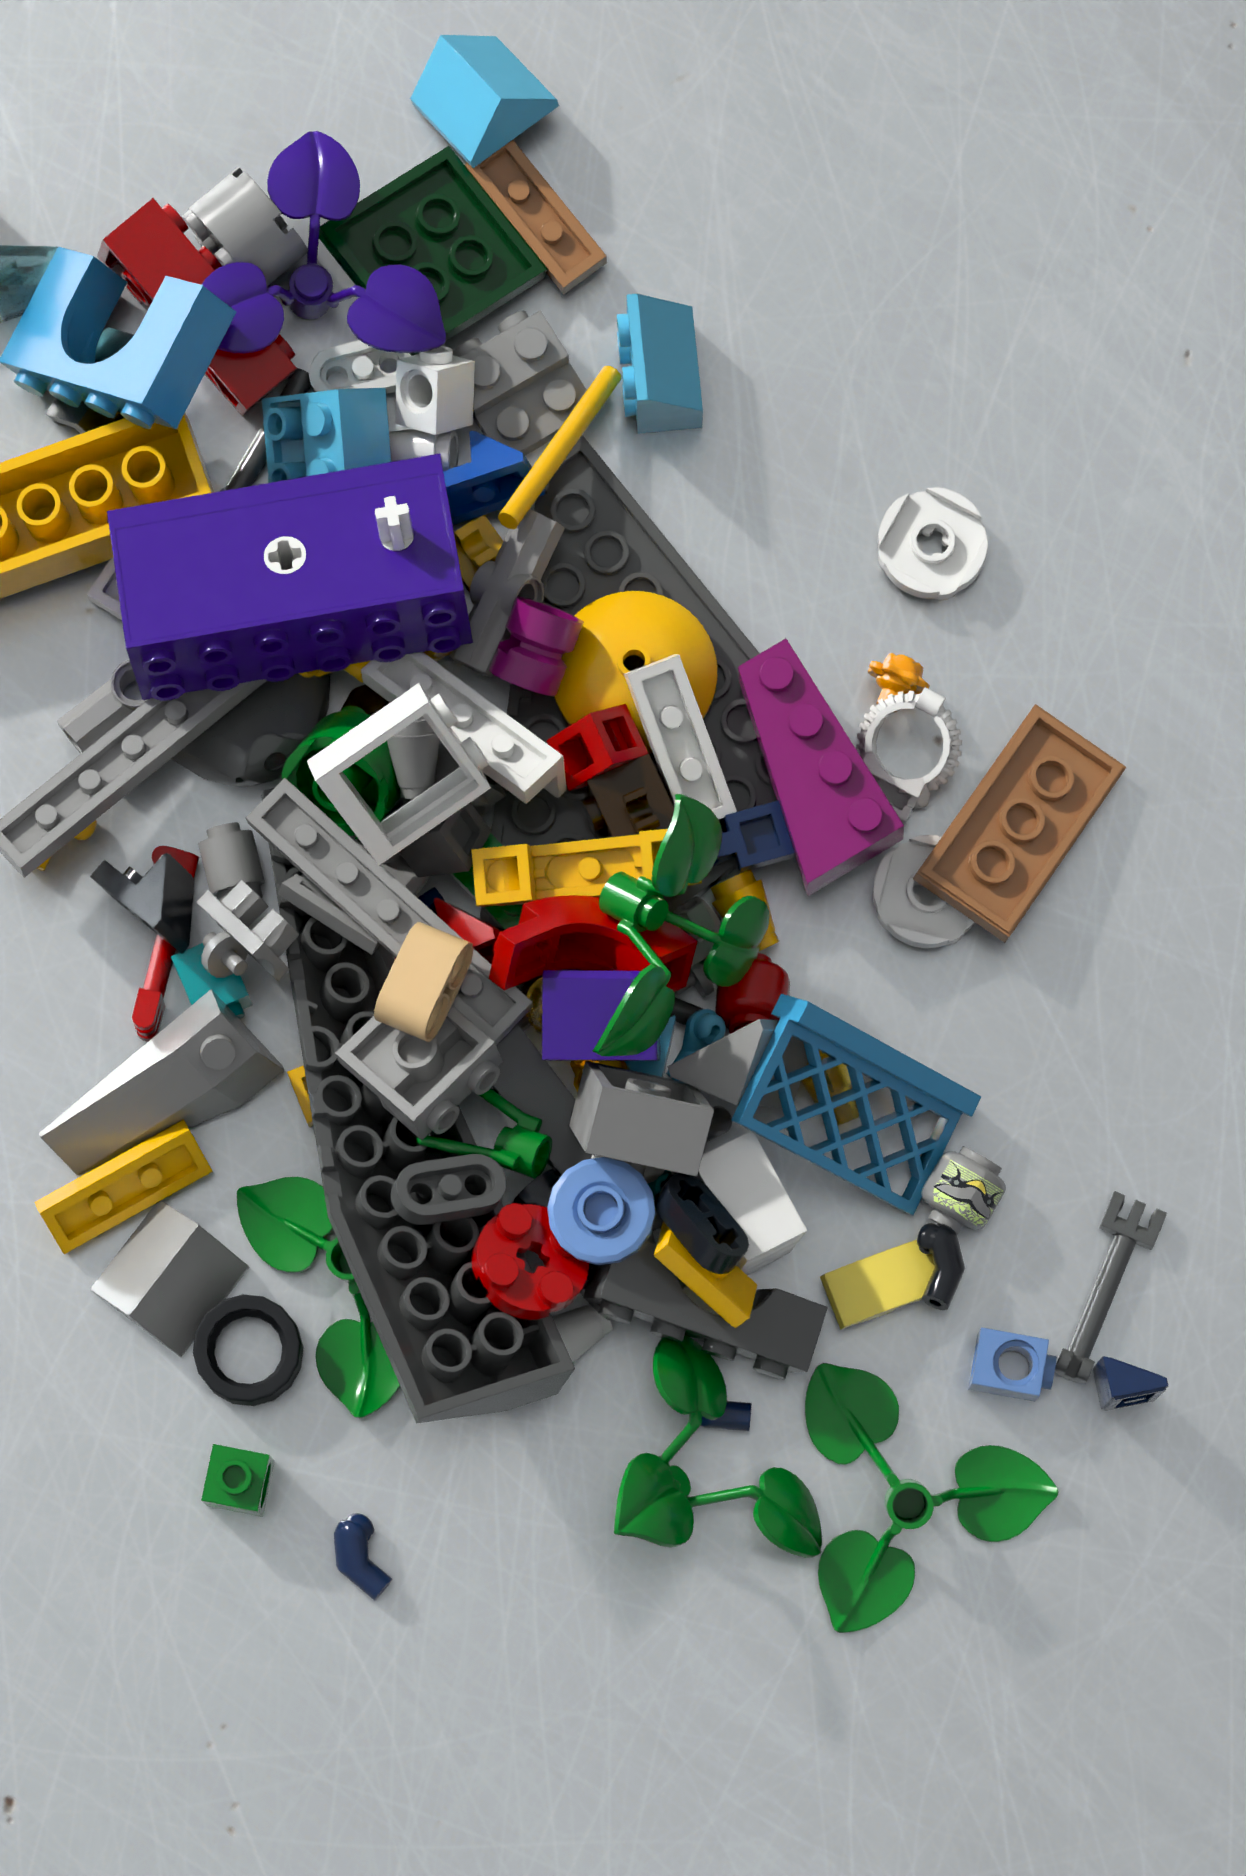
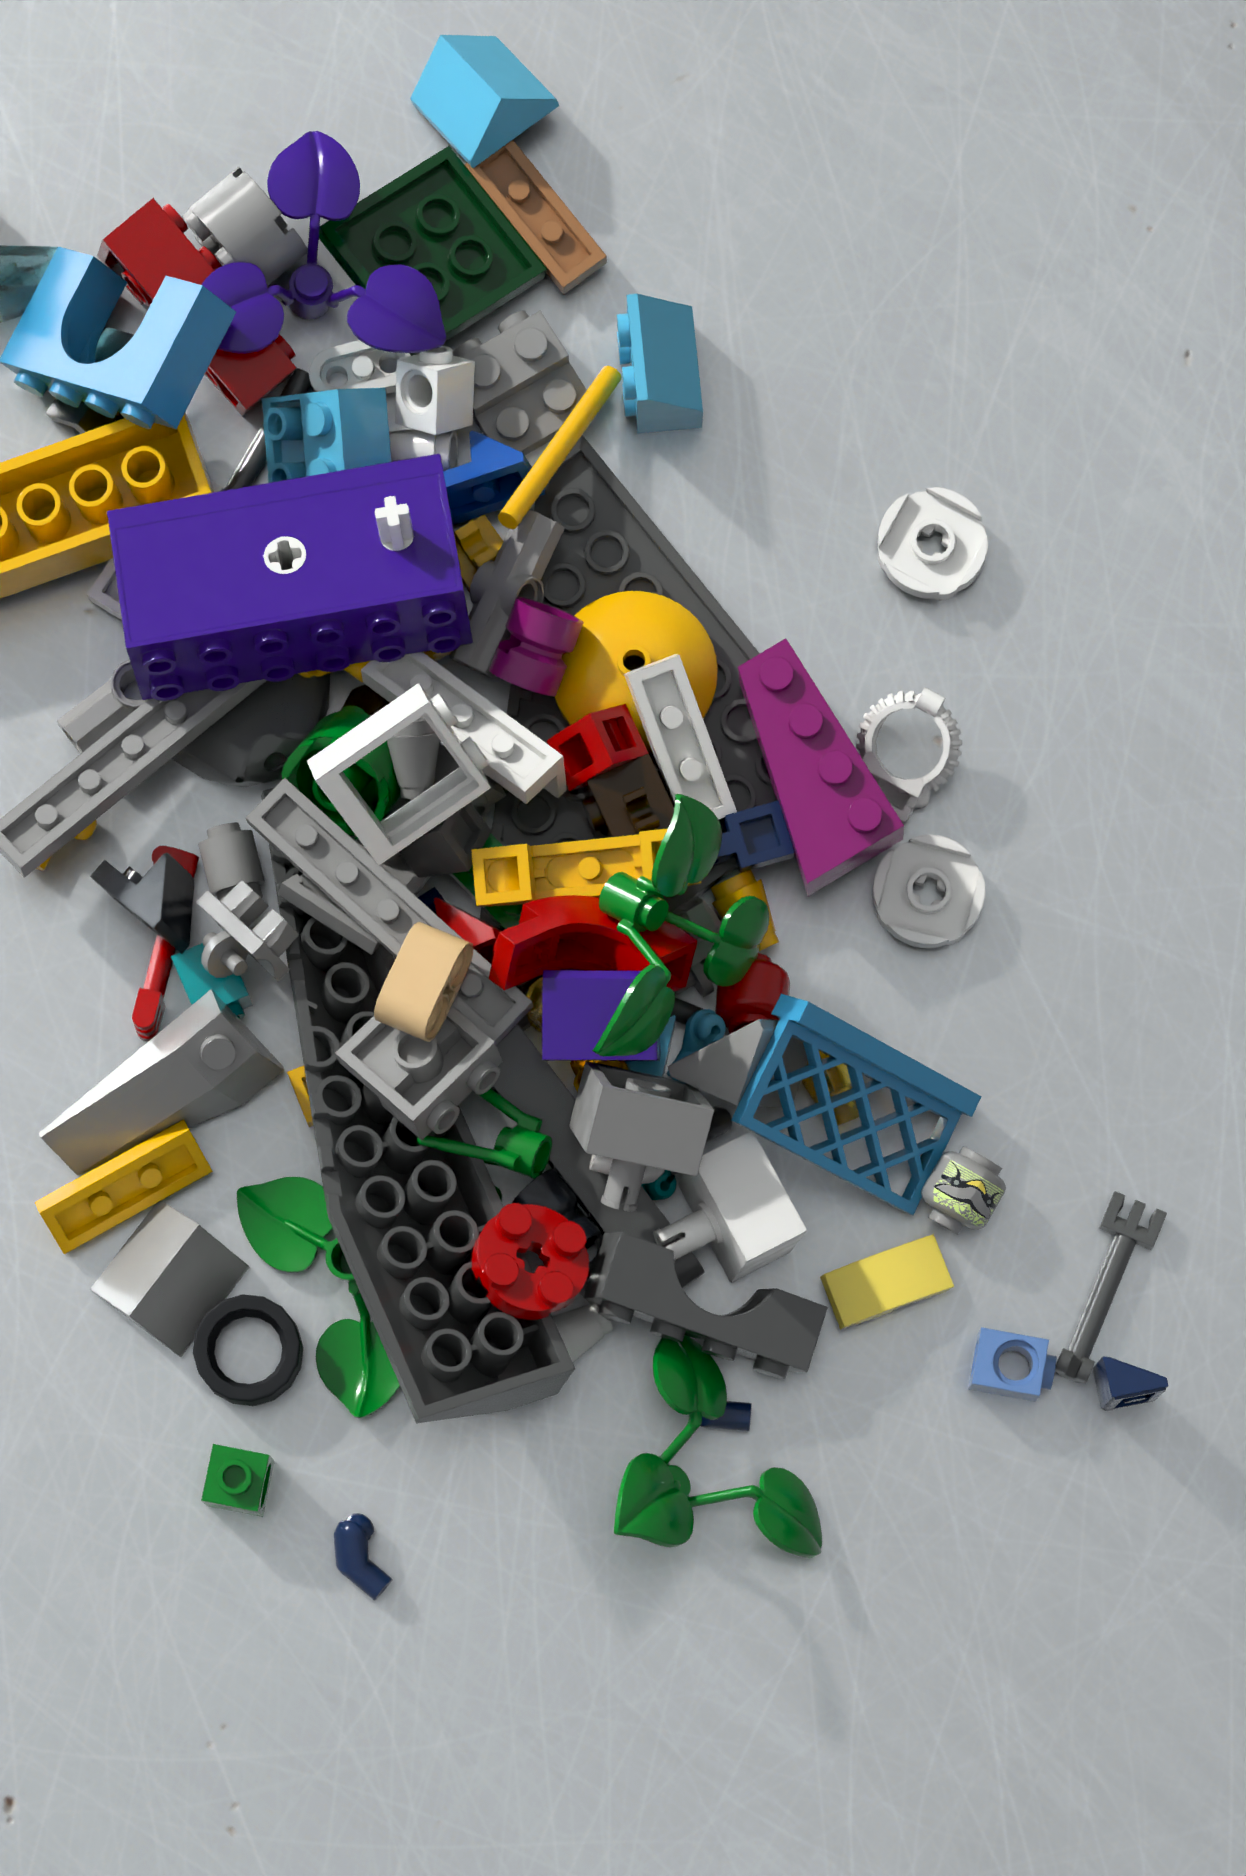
dark grey plate [391,1154,506,1225] -> none
medium blue wheel [547,1157,656,1265] -> none
black beam [654,1173,749,1274] -> none
yellow plate [654,1221,757,1328] -> none
green plant [805,1363,1058,1633] -> none
light orange plant [868,653,930,712] -> none
medium nougat tile [913,704,1126,943] -> none
black arm [917,1223,965,1310] -> none

